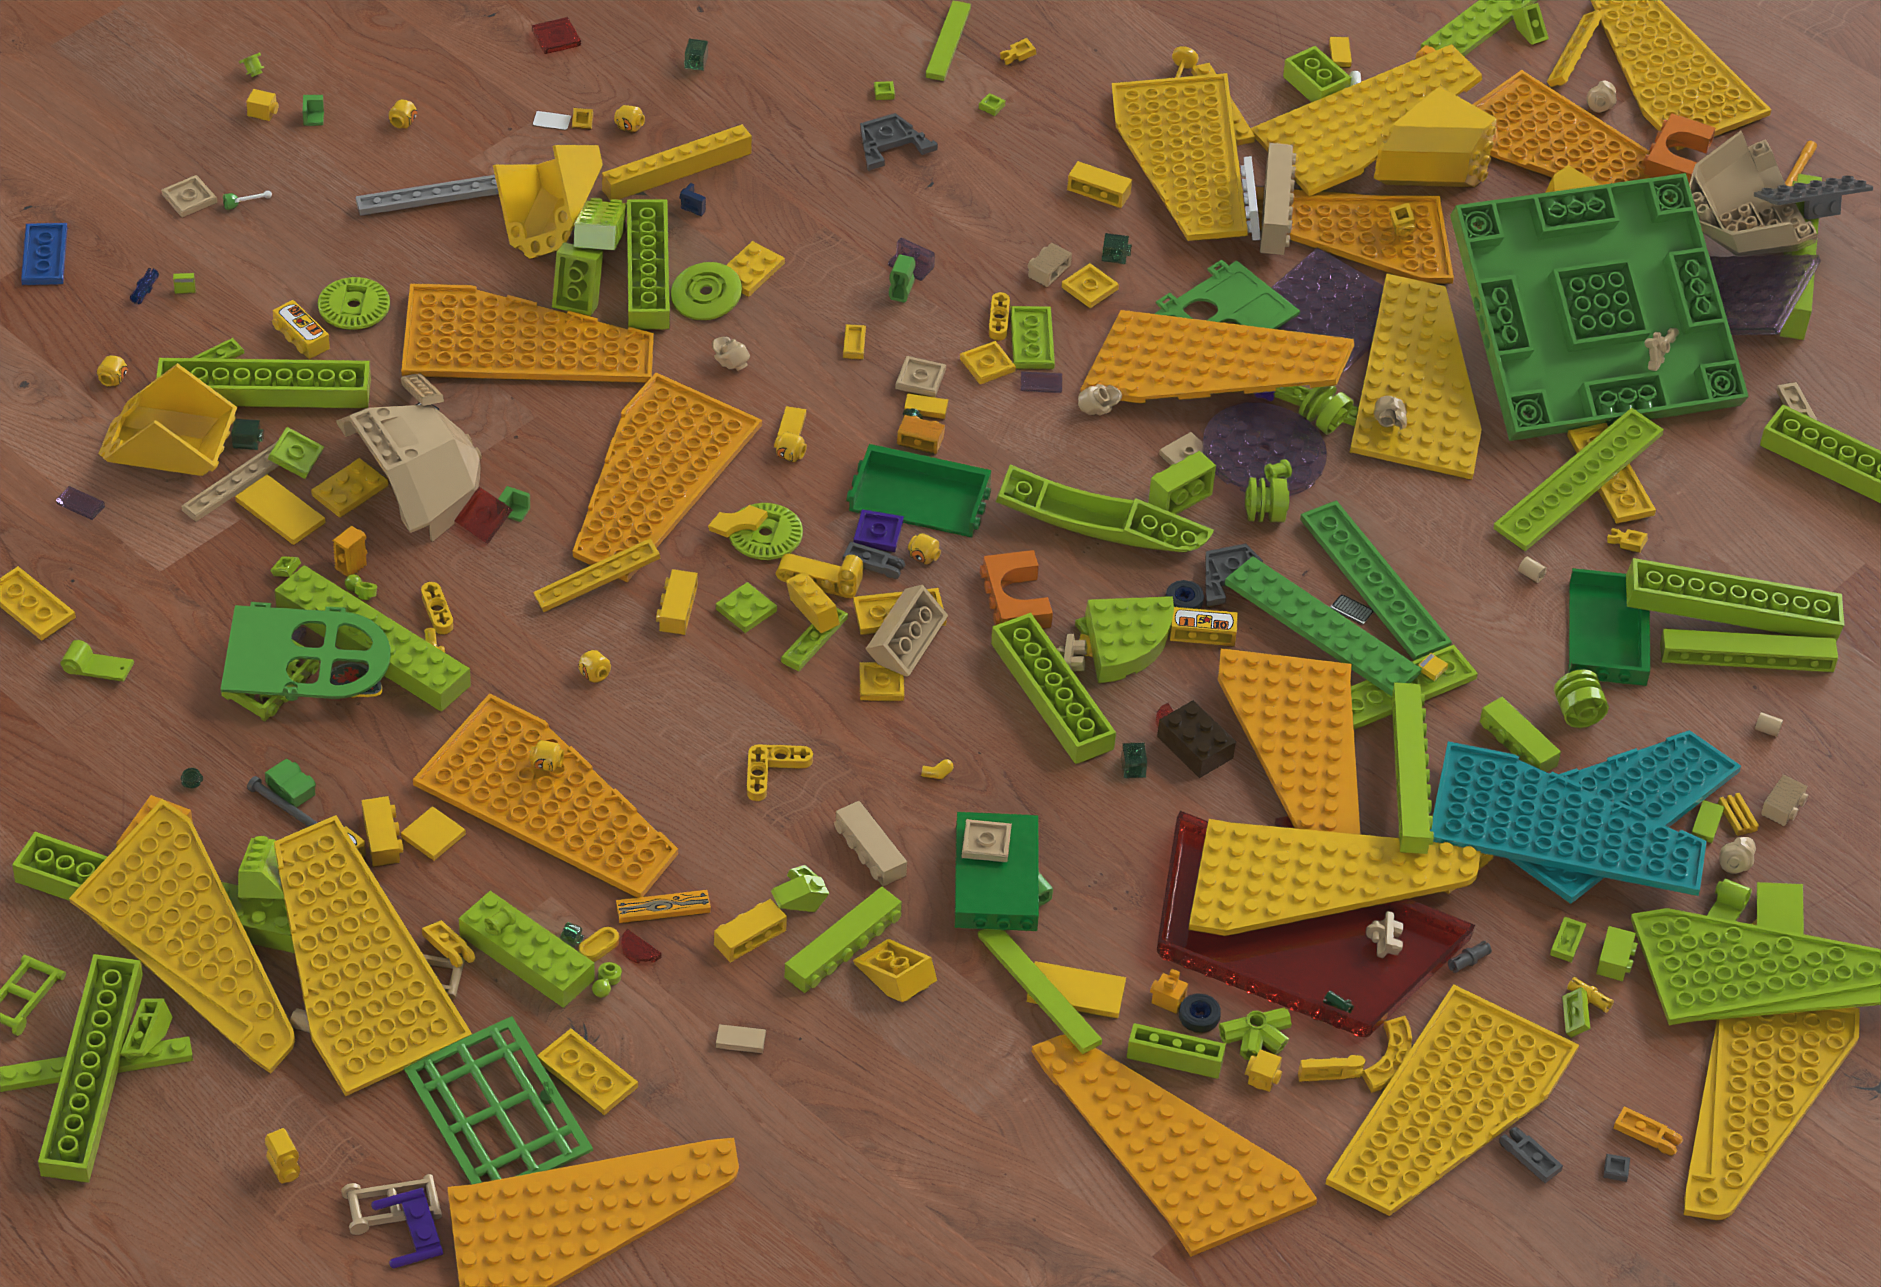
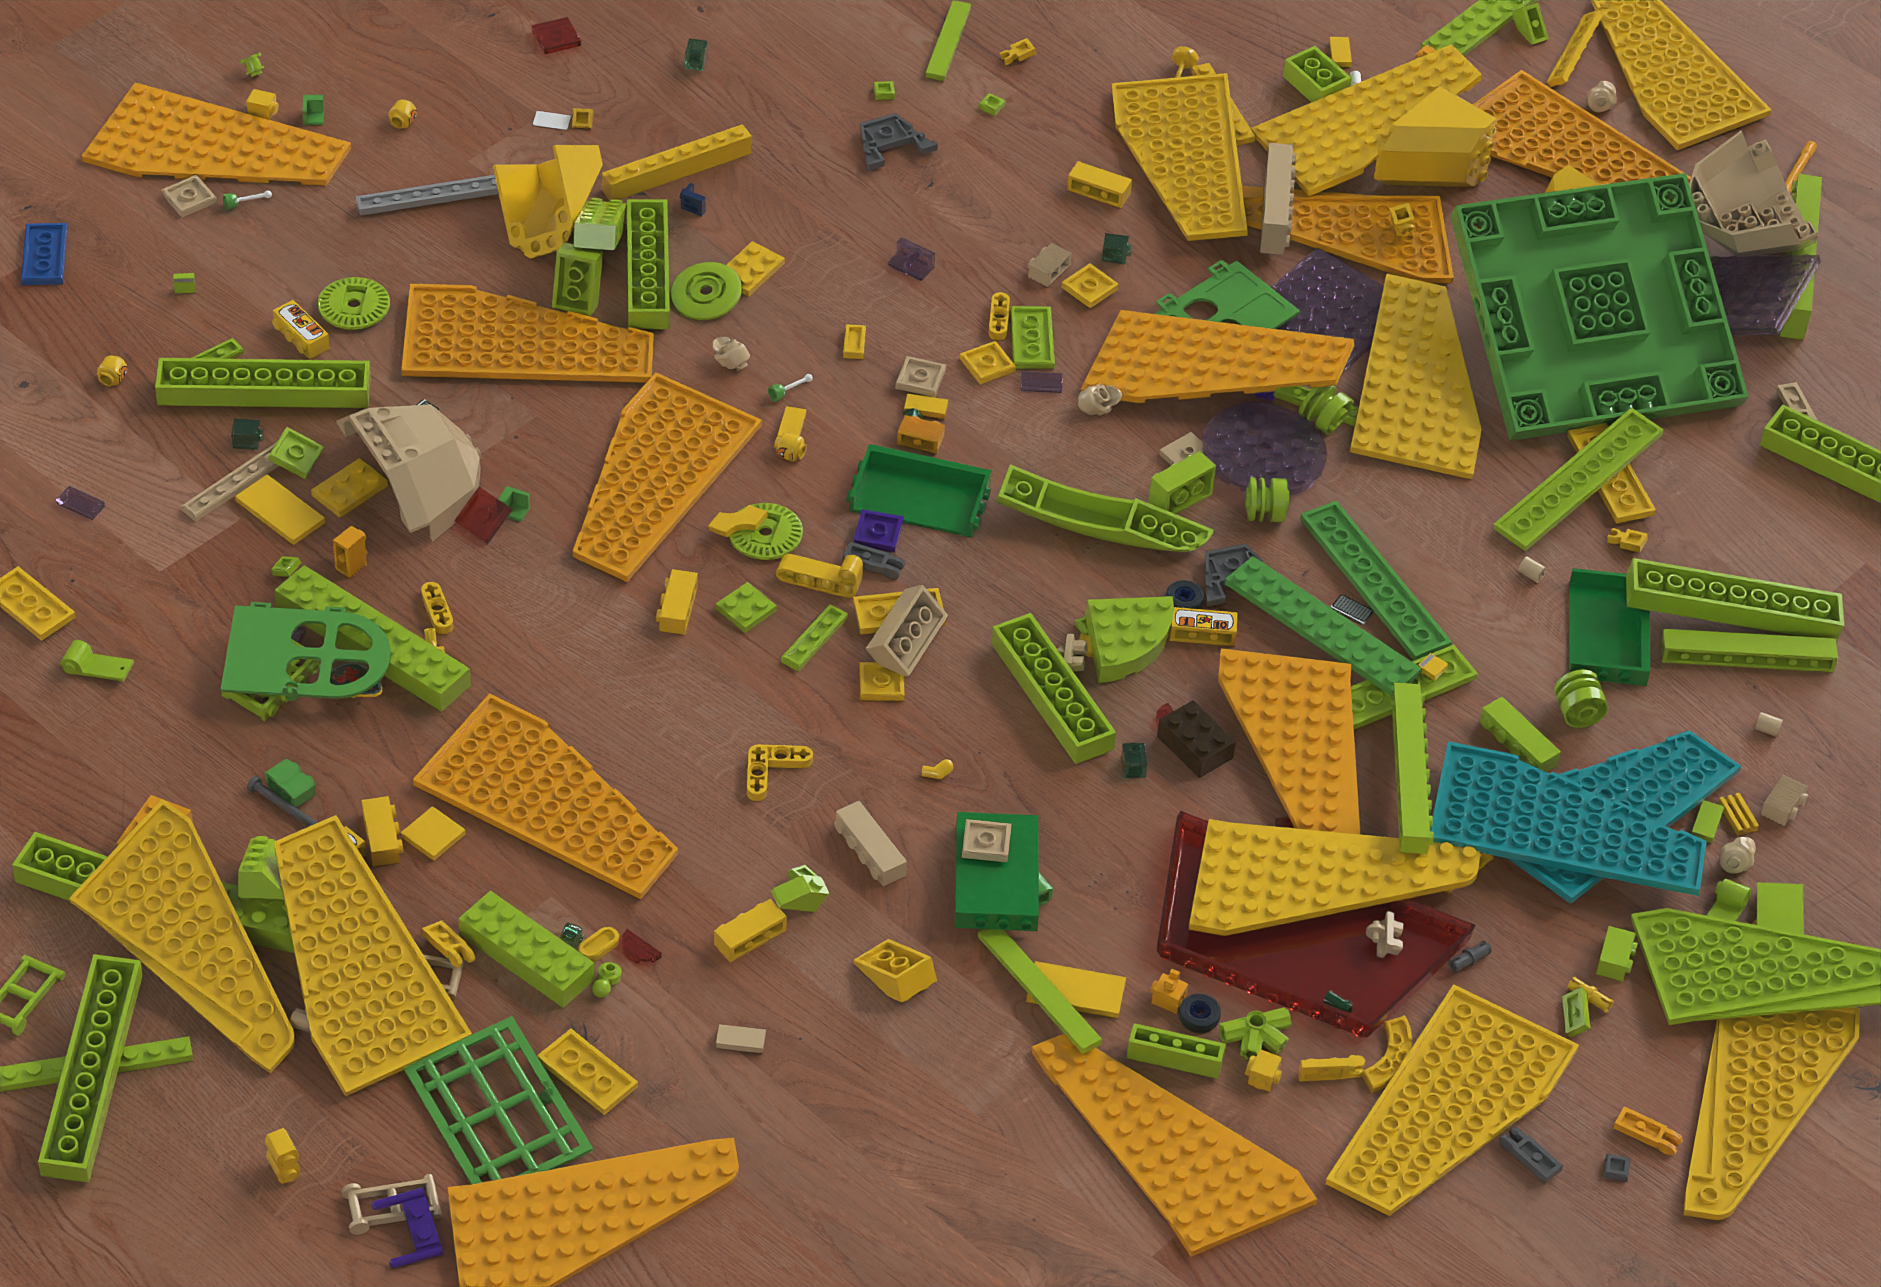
yellow windscreen [98,363,237,476] -> none
lime slope [121,999,173,1056] -> none
clear blue pin [130,268,159,304] -> none
clear green plate [180,768,203,789] -> none
lime plate [345,574,377,600] -> none
tan tile [401,374,444,406] -> none
lime bush [484,906,516,936] -> none
yellow head [529,740,564,772] -> none
yellow plate [533,538,661,613] -> none
yellow head [578,650,611,683] -> none
yellow head [614,105,645,132] -> none
light orange tile [616,890,711,923] -> none
lime brick [784,887,902,993] -> none
yellow brick [786,572,840,633] -> none
bright green brick [889,254,915,303] -> none
yellow head [908,533,941,565] -> none
orange arch [980,550,1053,629] -> none
white plate [1241,156,1261,240] -> none
lime bush [1264,459,1292,482] -> none
tan head [1374,396,1407,430] -> none
lime plate [1550,917,1586,963] -> none
orange arch [1643,113,1716,183] -> none
tan piece [1645,328,1679,371] -> none
dark grey bracket [1754,175,1873,220] -> none
none -> light orange wing [82,82,351,186]
none -> bright green hinge [768,374,813,402]

